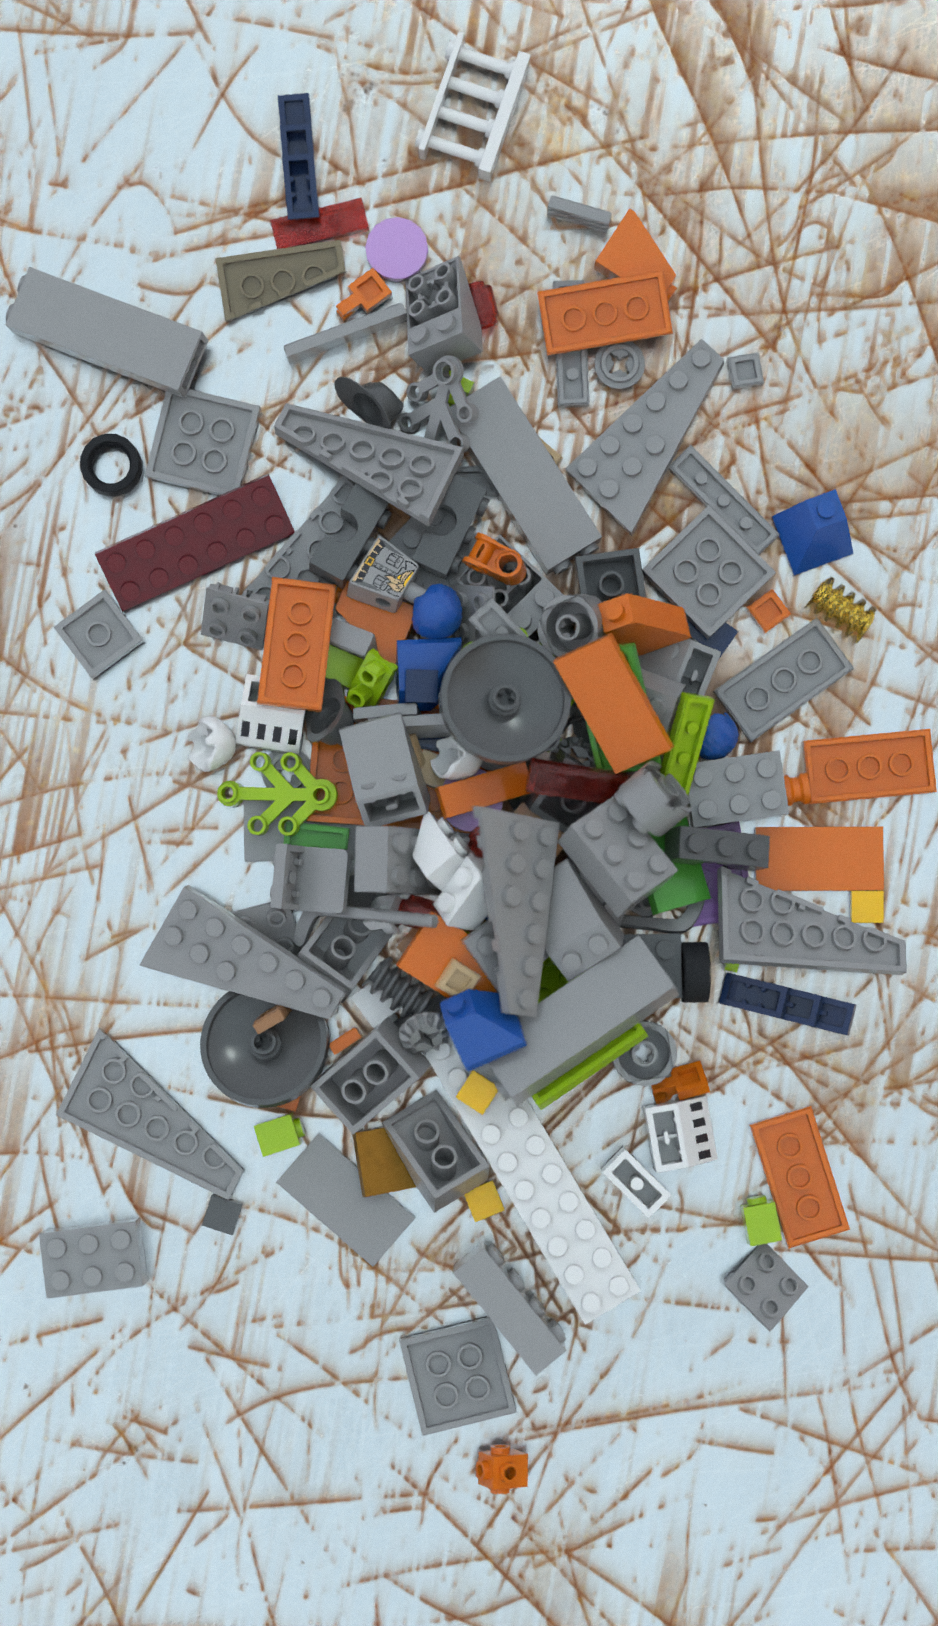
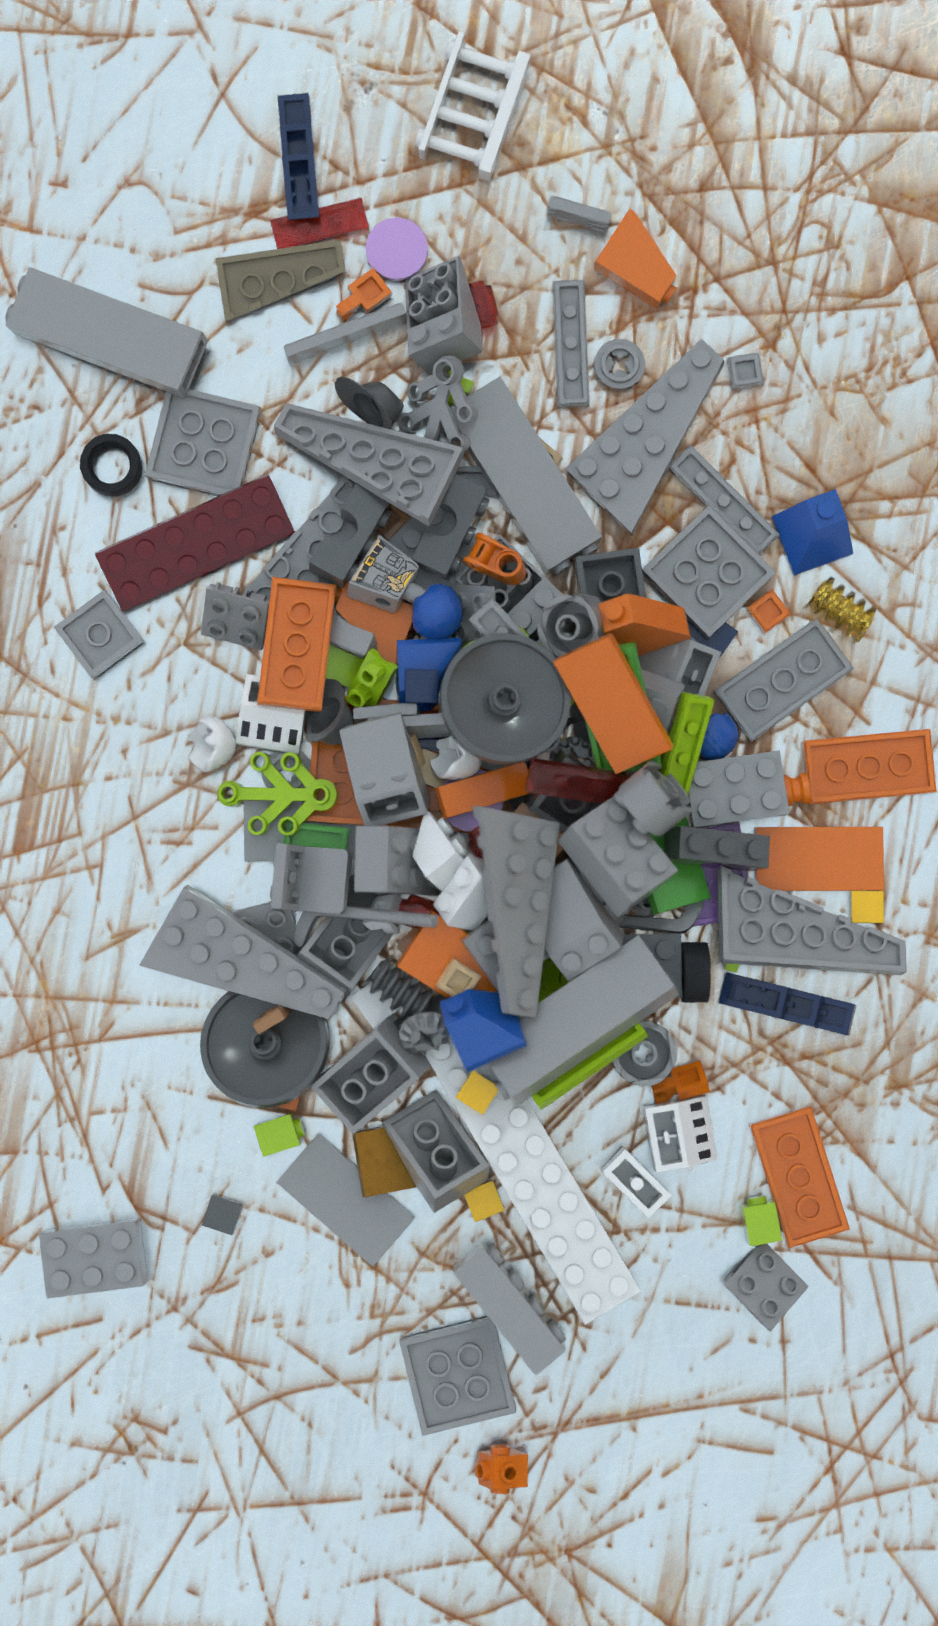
light grey wing [56,1028,244,1200] -> none
orange tile [329,1027,363,1055] -> none
orange tile [537,270,673,356] -> none

